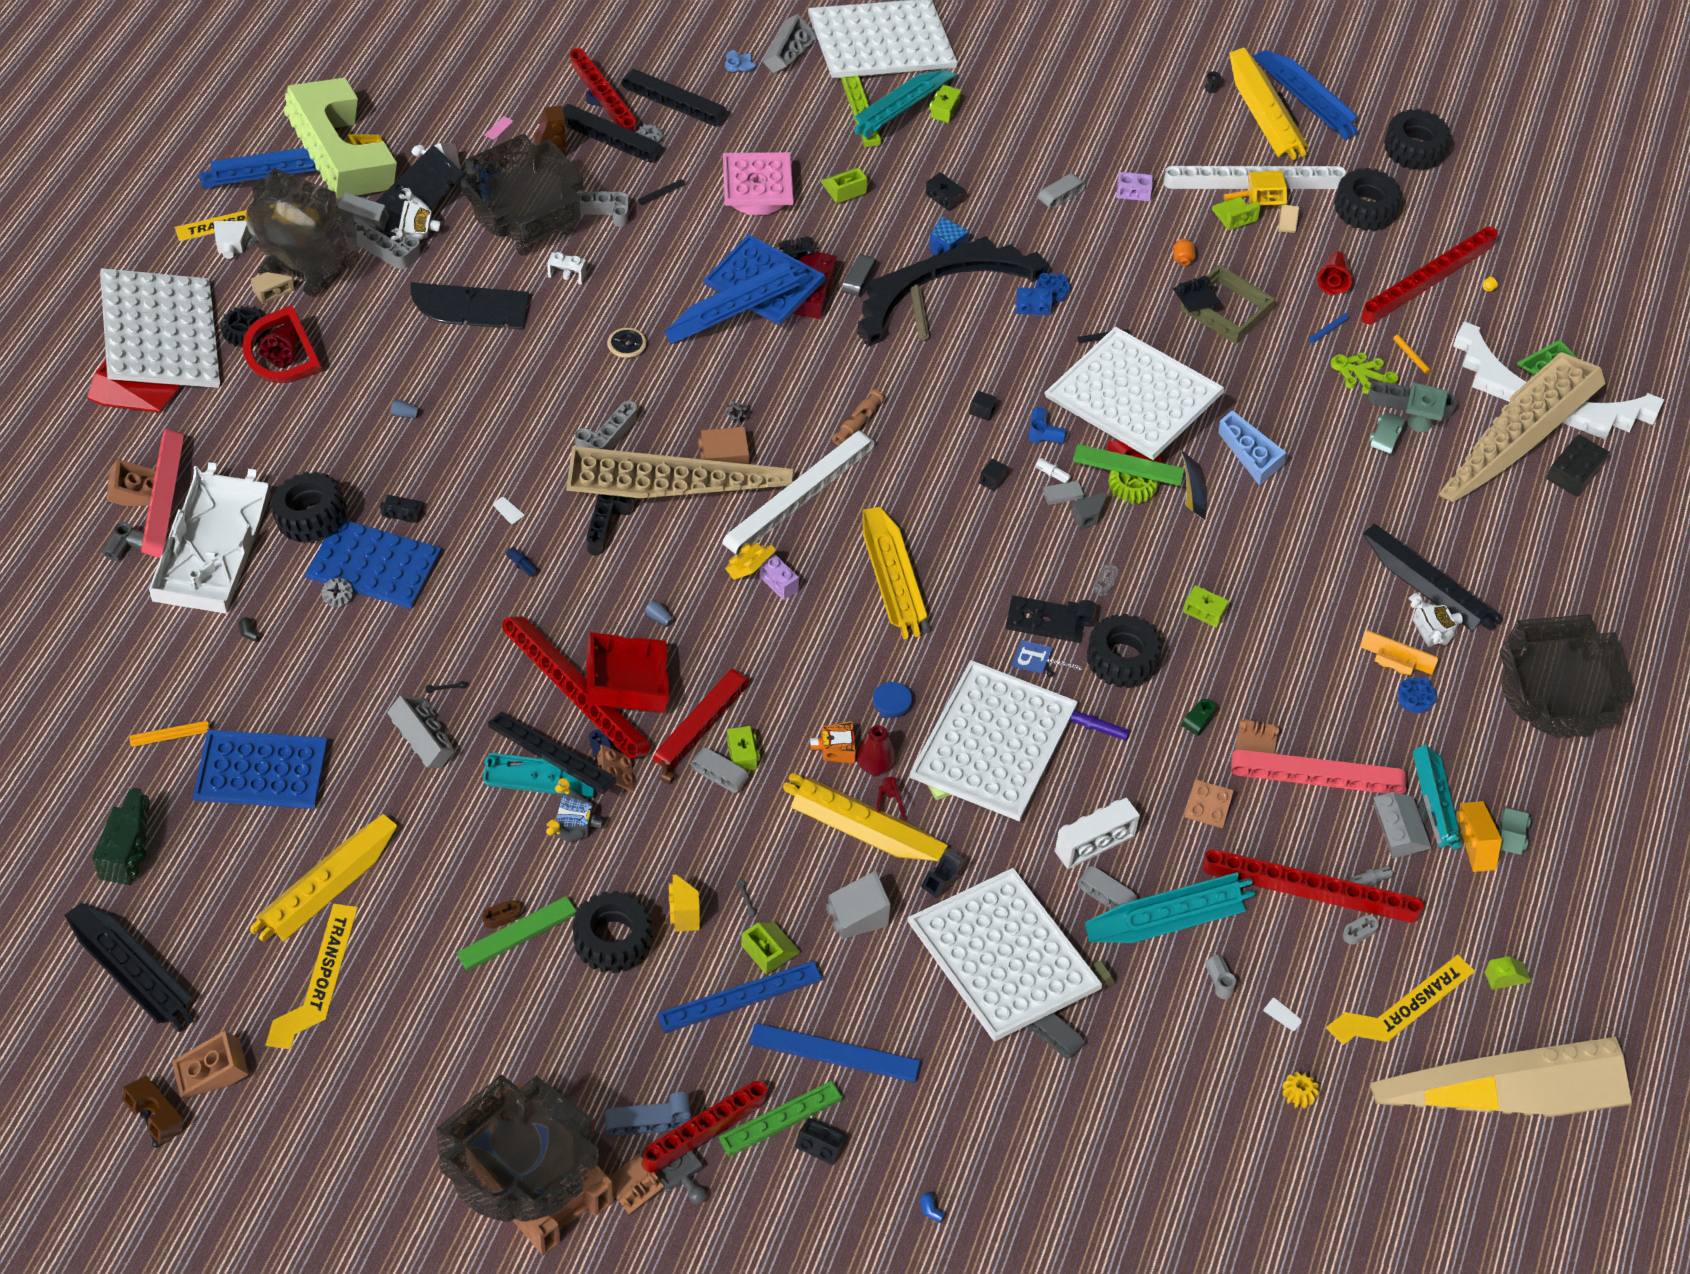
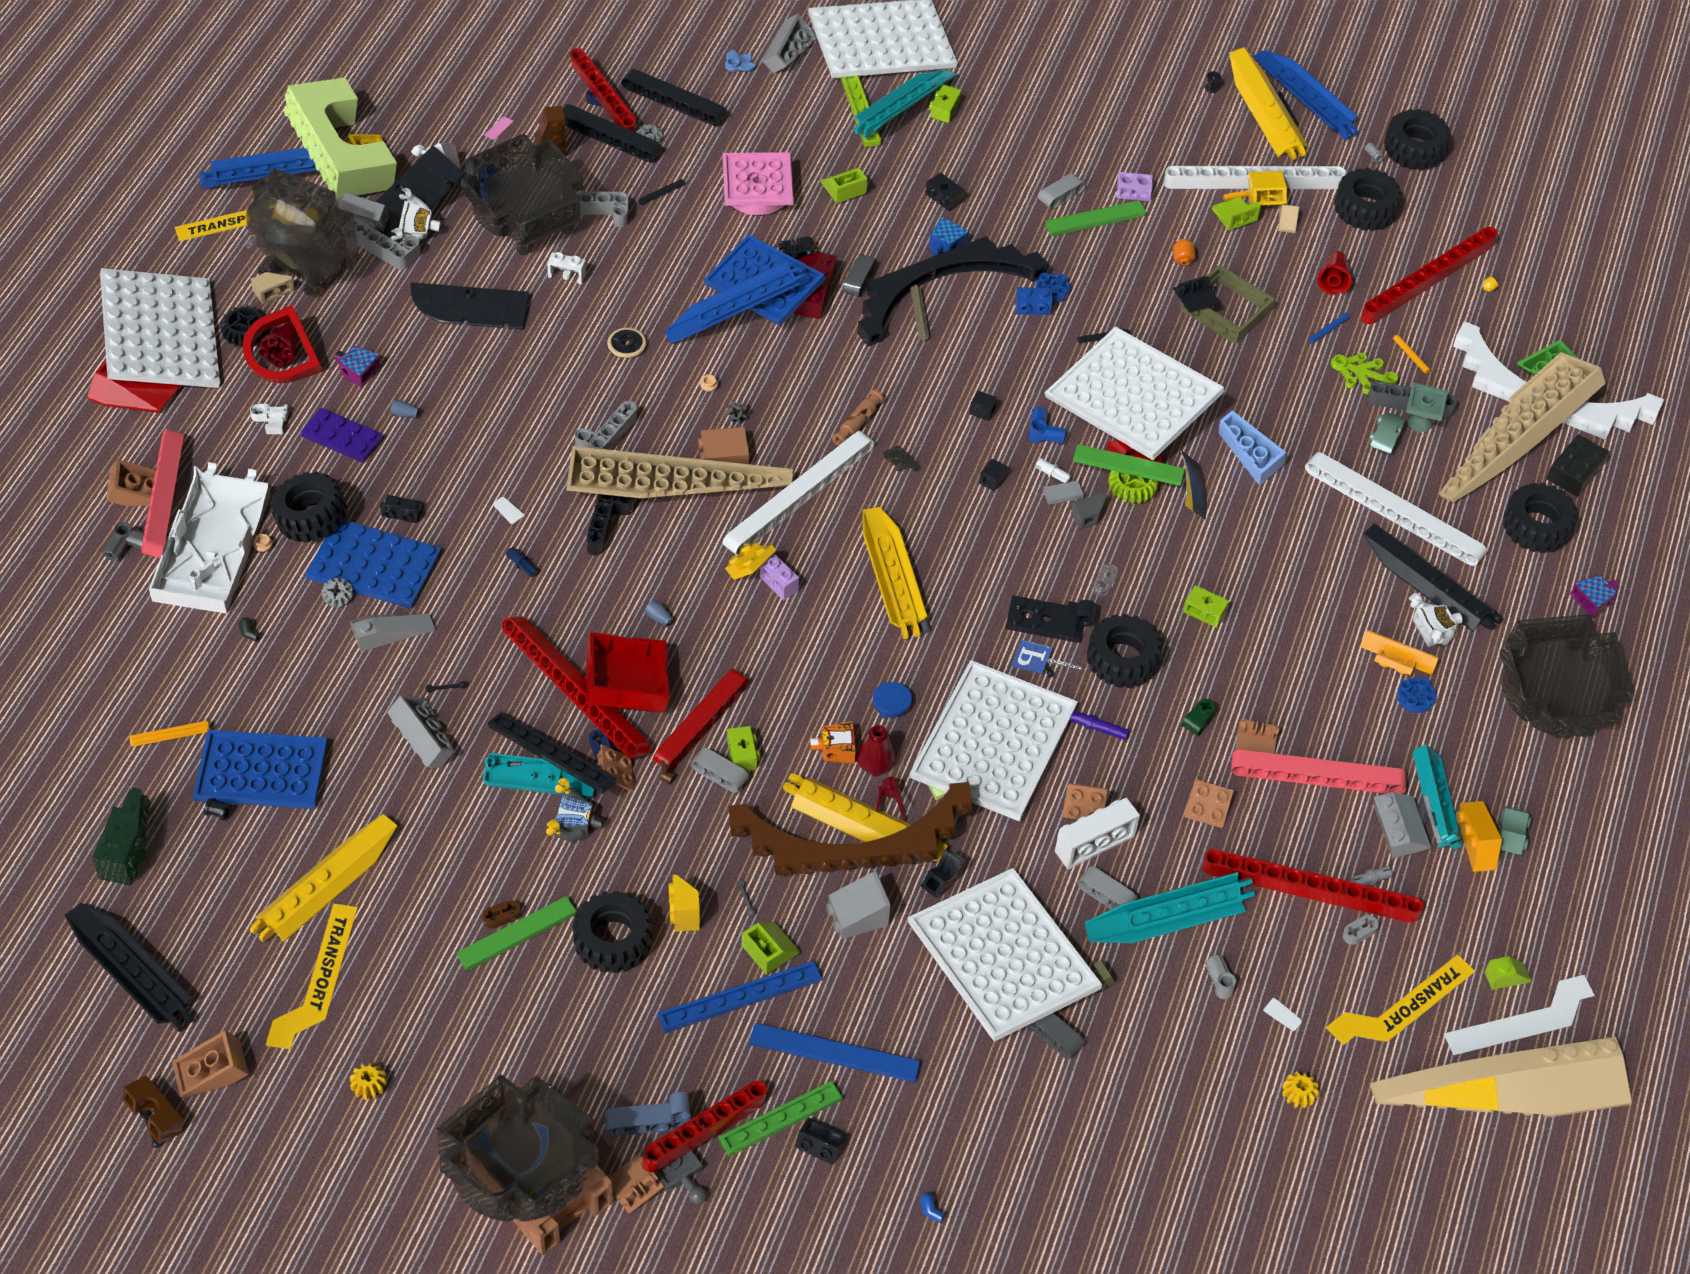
white torso [214,221,250,259] -> none
none -> black bush [204,798,231,821]
none -> white piece [250,404,288,434]
none -> light nougat plate [253,534,272,552]
none -> dark purple plate [301,407,384,463]
none -> torso [335,346,381,388]
none -> light grey wedge [349,614,435,652]
none -> yellow gear [350,1062,387,1100]
none -> light nougat plate [700,374,718,391]
none -> reddish brown arch [728,782,972,876]
none -> clear smoke slope [883,445,918,471]
none -> bright green tile [1045,200,1146,237]
none -> nougat hinge [1062,783,1108,819]
none -> white beam [1305,452,1487,566]
none -> light grey pin [1365,143,1384,163]
none -> white sticker [1444,975,1595,1055]
none -> black tyre [1503,483,1578,553]
none -> torso [1570,575,1619,619]

